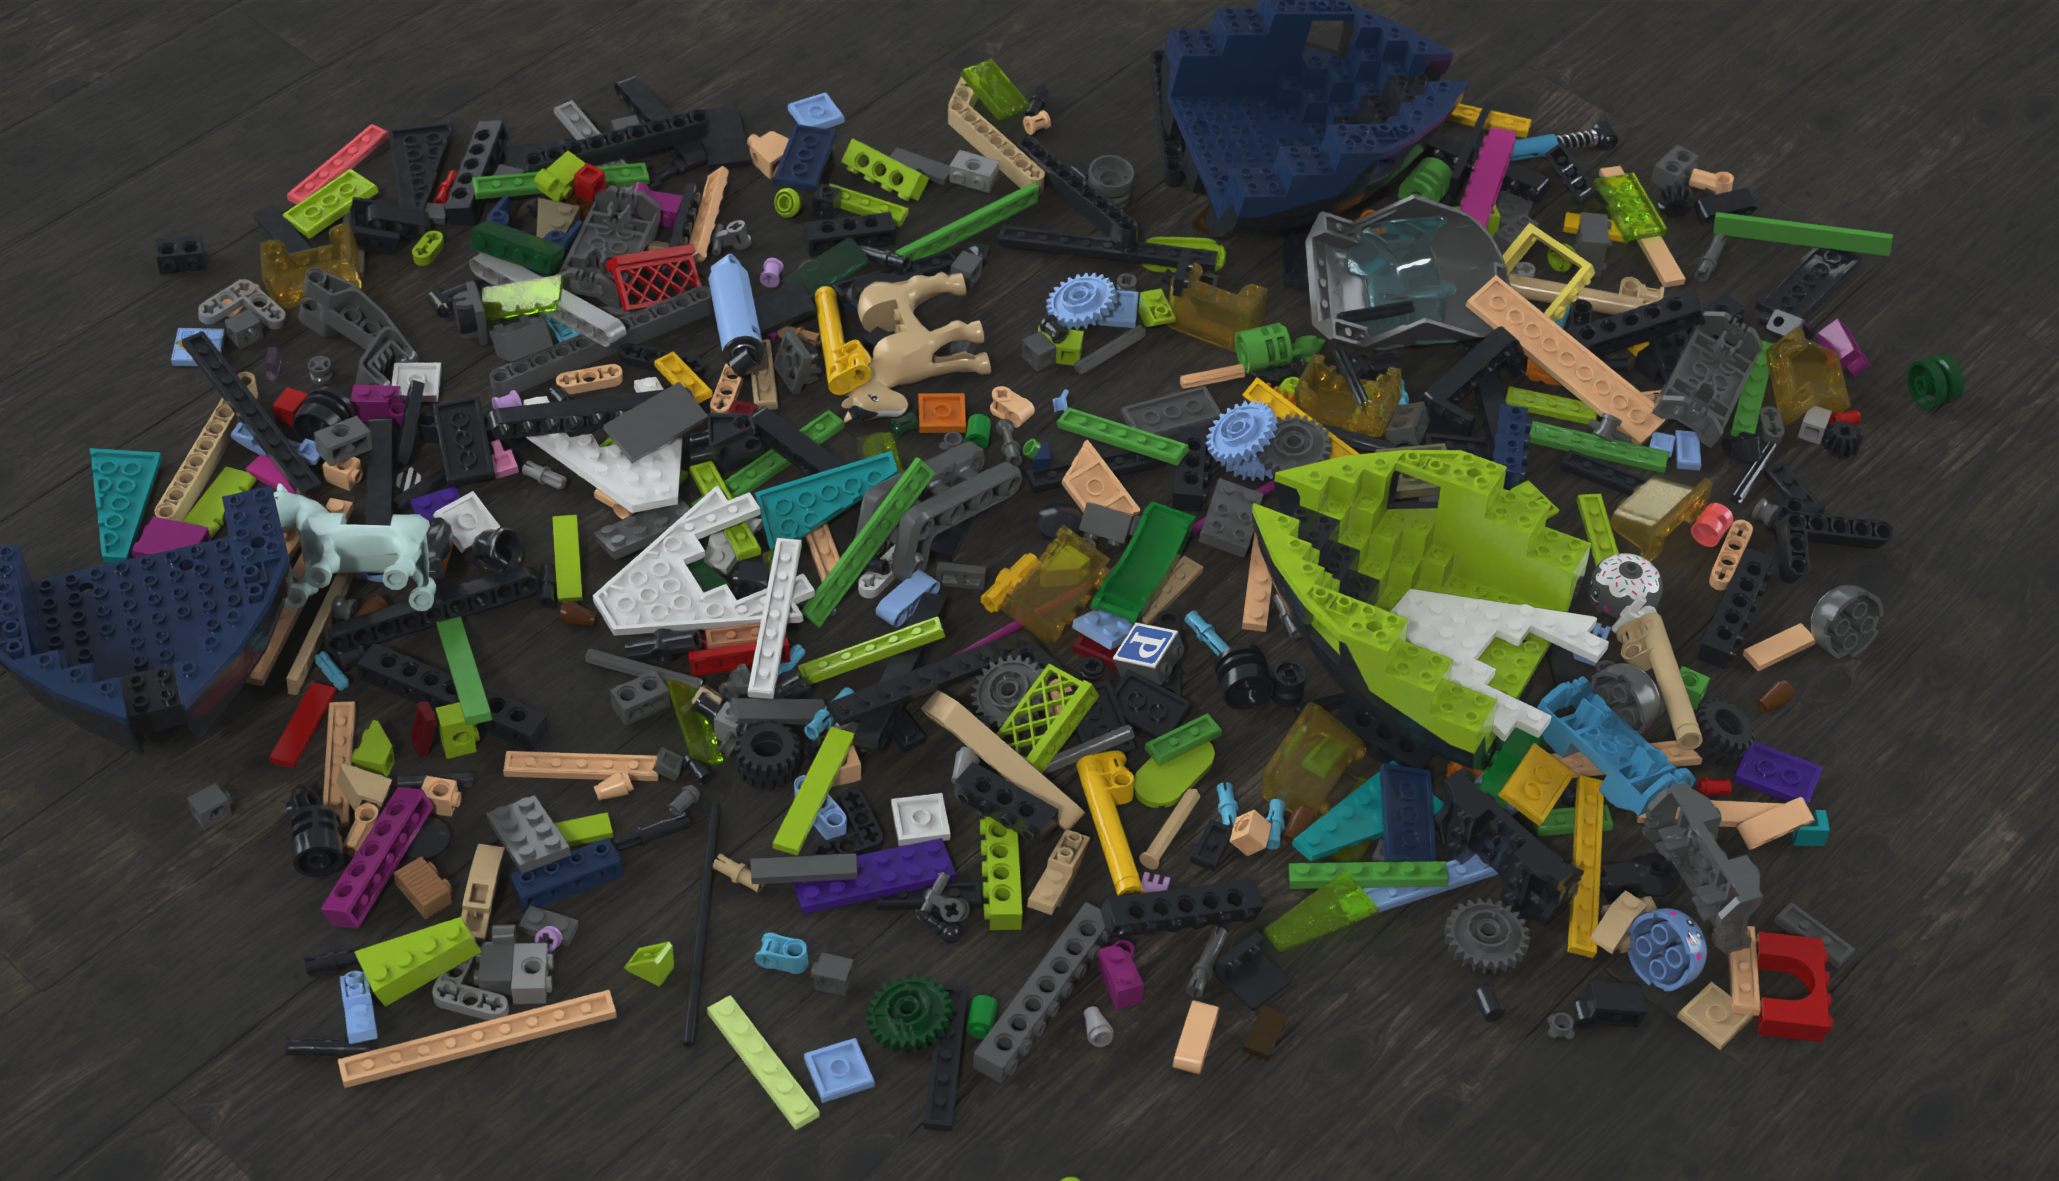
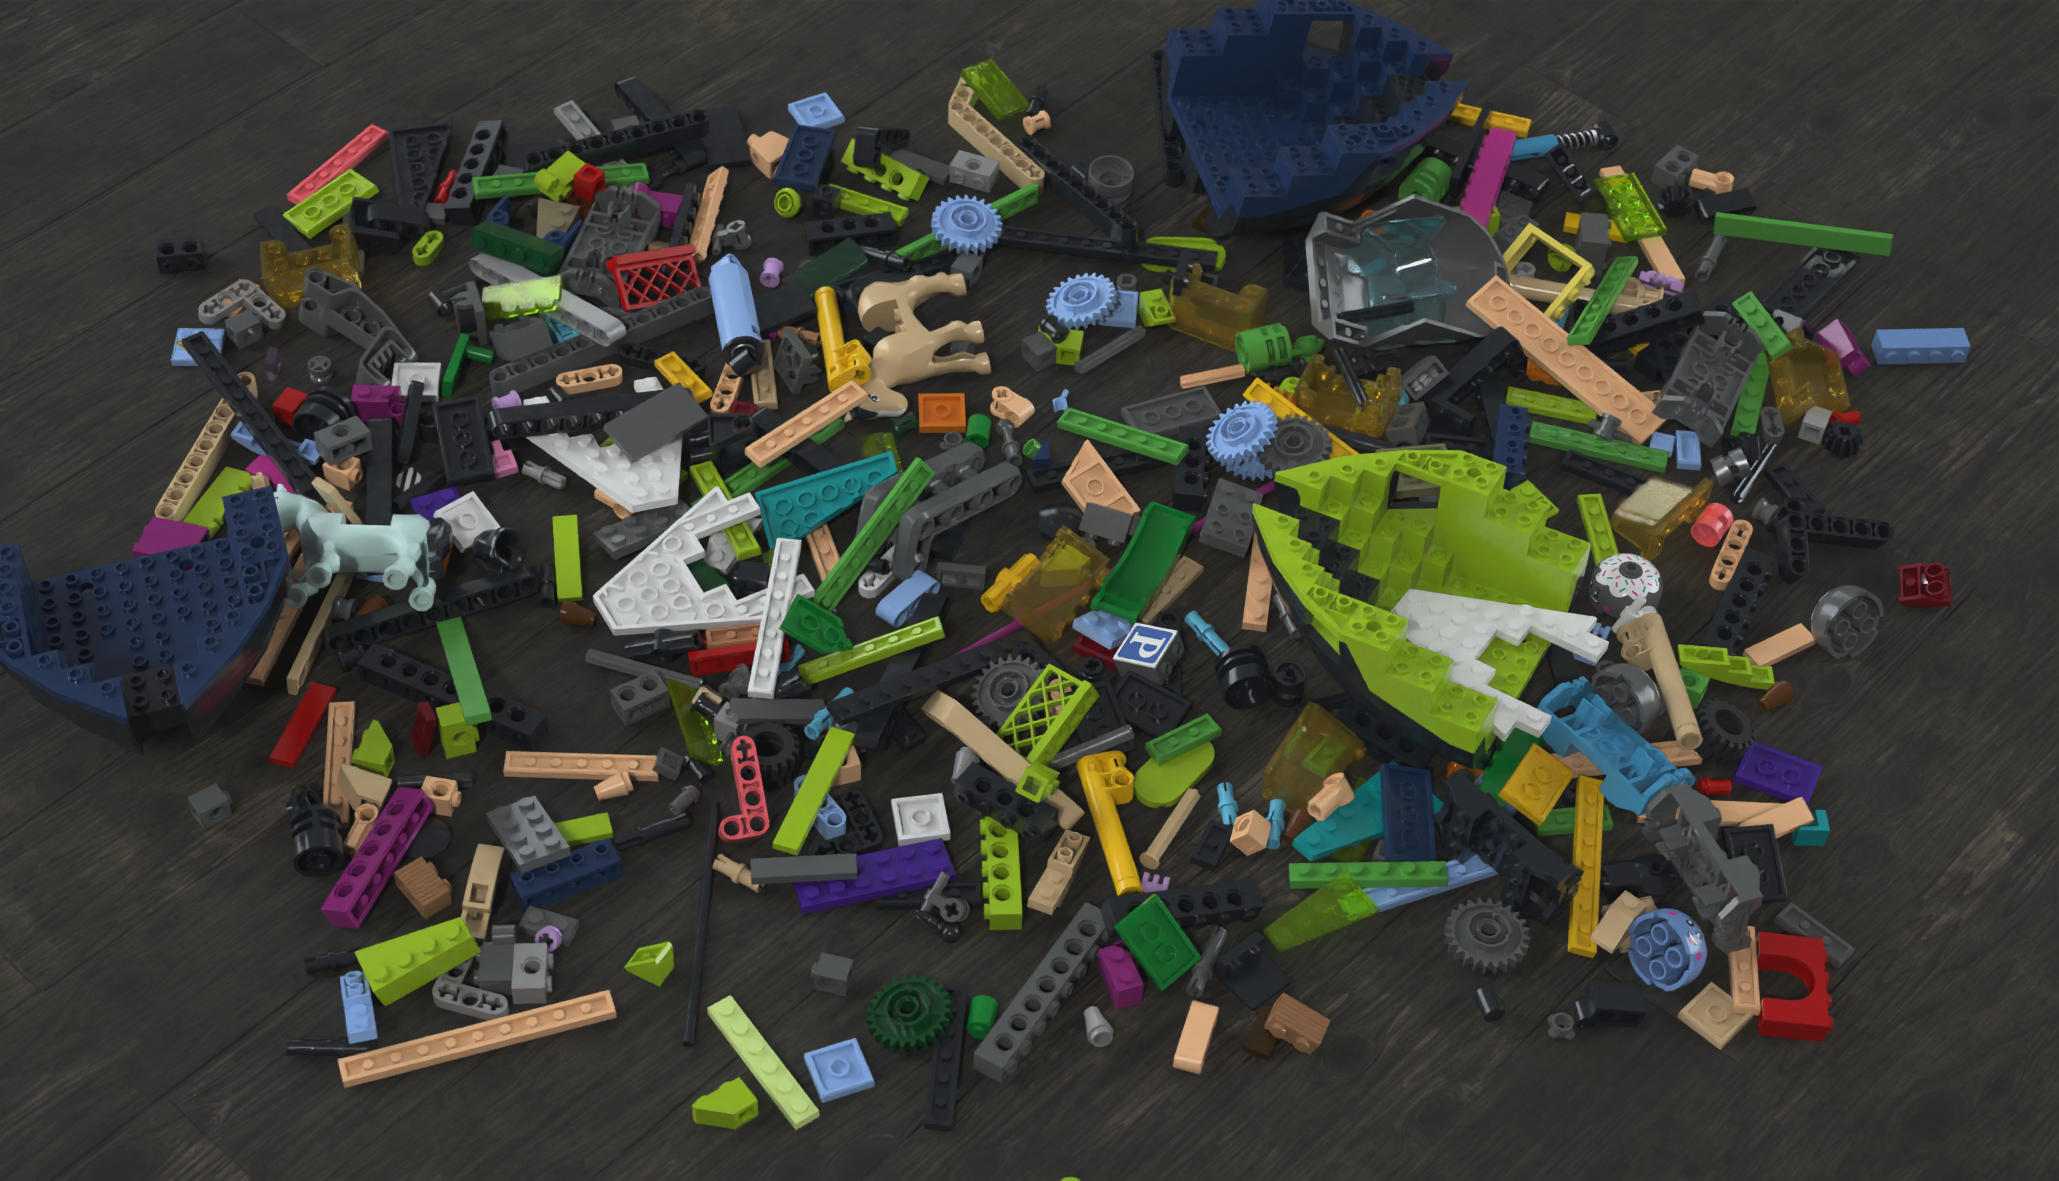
teal wing [90,448,162,563] -> none
medium azure axle [314,651,349,691] -> none
medium azure piece [754,933,808,974] -> none
dark green wheel [1907,353,1964,409] -> none
none -> tan plate [251,472,270,490]
none -> tan tile [311,477,364,525]
none -> green piece [441,333,495,398]
none -> lime slope [692,1077,758,1129]
none -> coral beam [718,736,769,843]
none -> light nougat plate [745,380,868,468]
none -> green tile [779,594,854,654]
none -> black beam [853,125,910,169]
none -> light blue gear [931,195,1002,255]
none -> lime brick [1015,762,1060,803]
none -> green tile [1114,894,1202,991]
none -> medium nougat brick [1264,993,1331,1054]
none -> light nougat piece [1307,772,1355,821]
none -> dark grey torso [1401,356,1450,401]
none -> bright green tile [1567,256,1638,345]
none -> lavender hinge [1639,270,1684,296]
none -> lime slope [1677,644,1775,690]
none -> flat silver wheel [1710,447,1752,488]
none -> black tile [1721,824,1788,904]
none -> bright green tile [1732,291,1793,360]
none -> medium blue brick [1871,328,1971,364]
none -> dark red slope [1898,563,1953,607]

